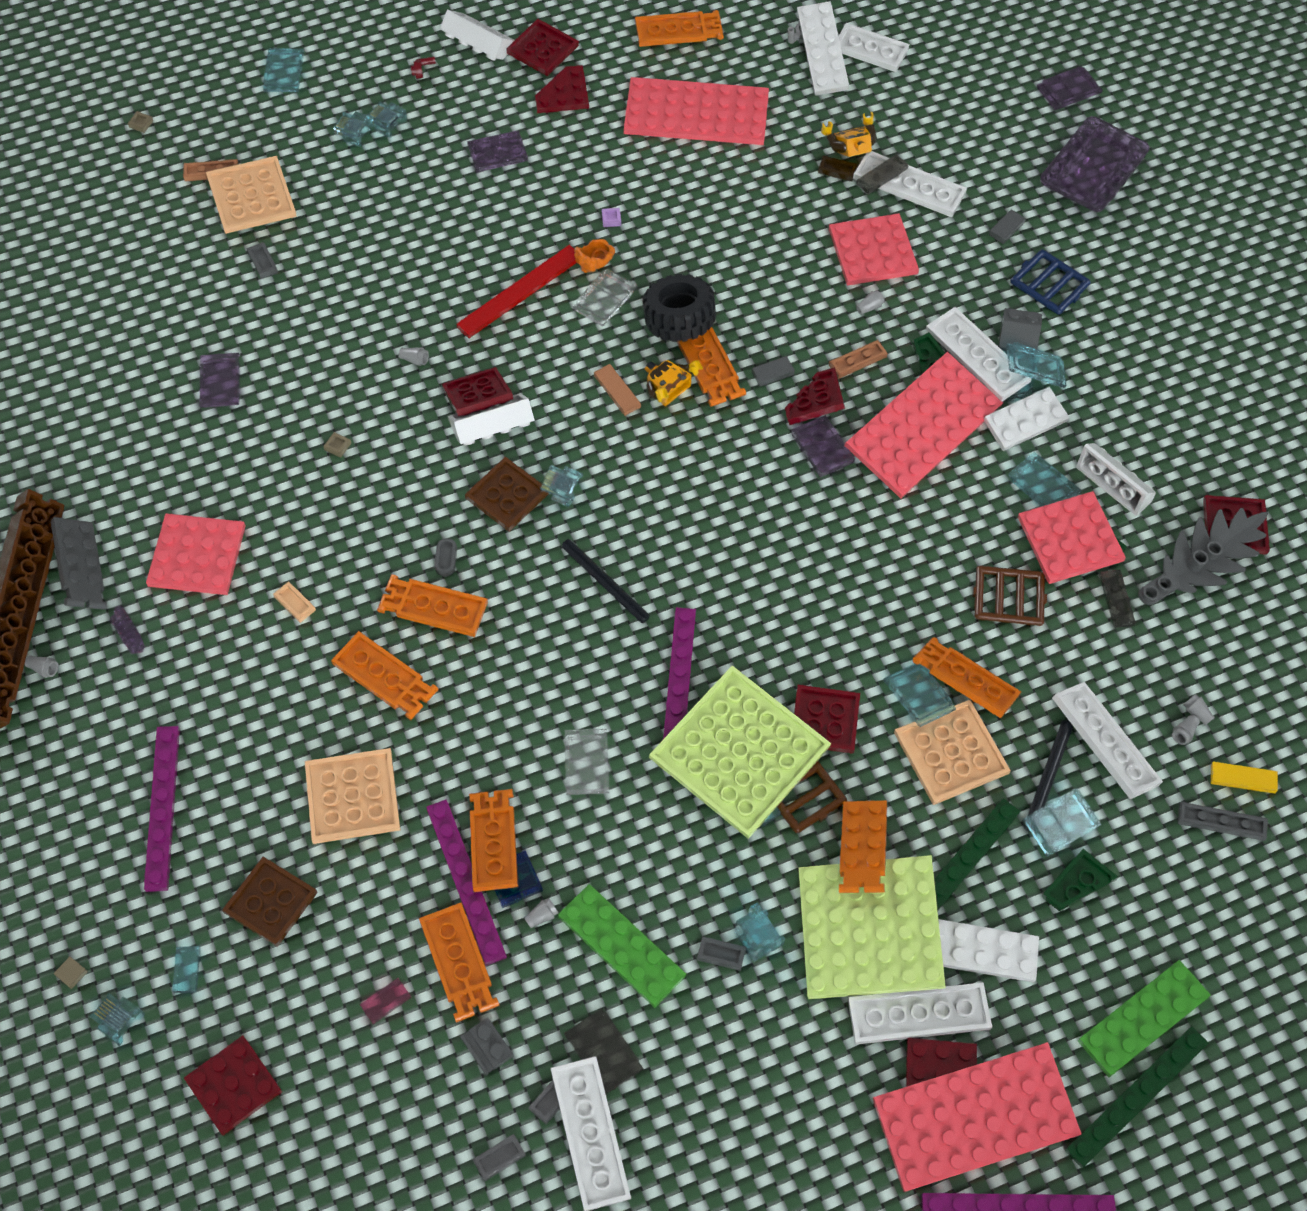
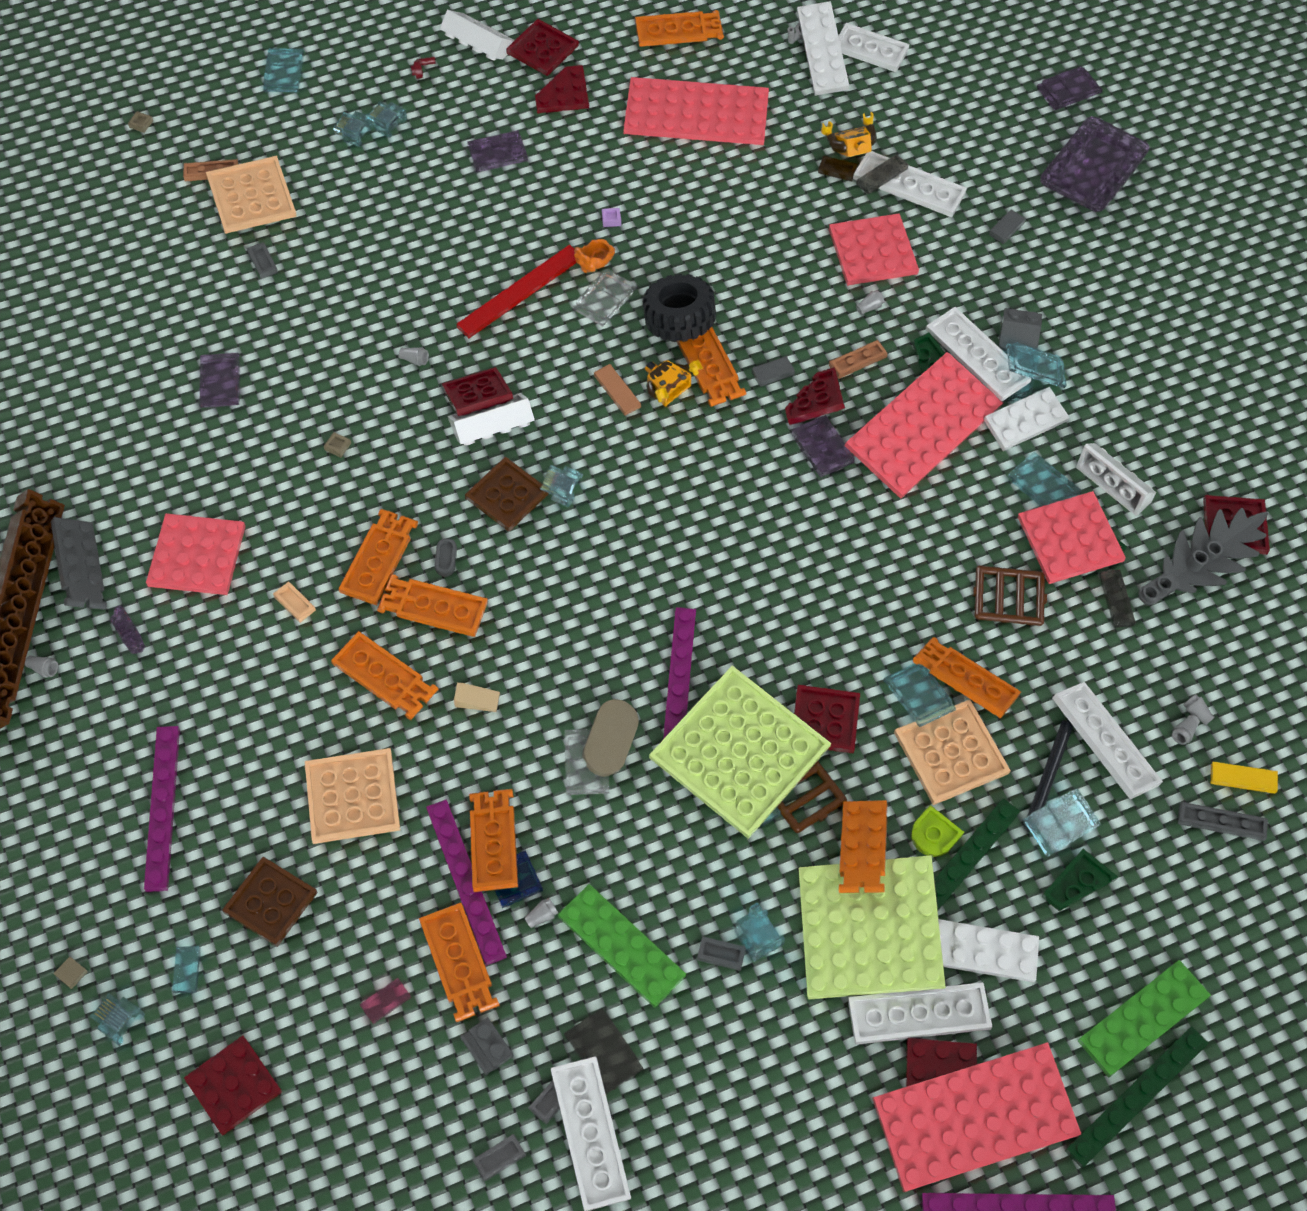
black axle [562,539,650,624] -> none
dark blue bar [1010,249,1091,315] -> none
none -> orange hinge [339,509,418,605]
none -> tan slope [454,682,500,712]
none -> dark tan tile [582,699,639,777]
none -> lime tile [911,805,964,857]

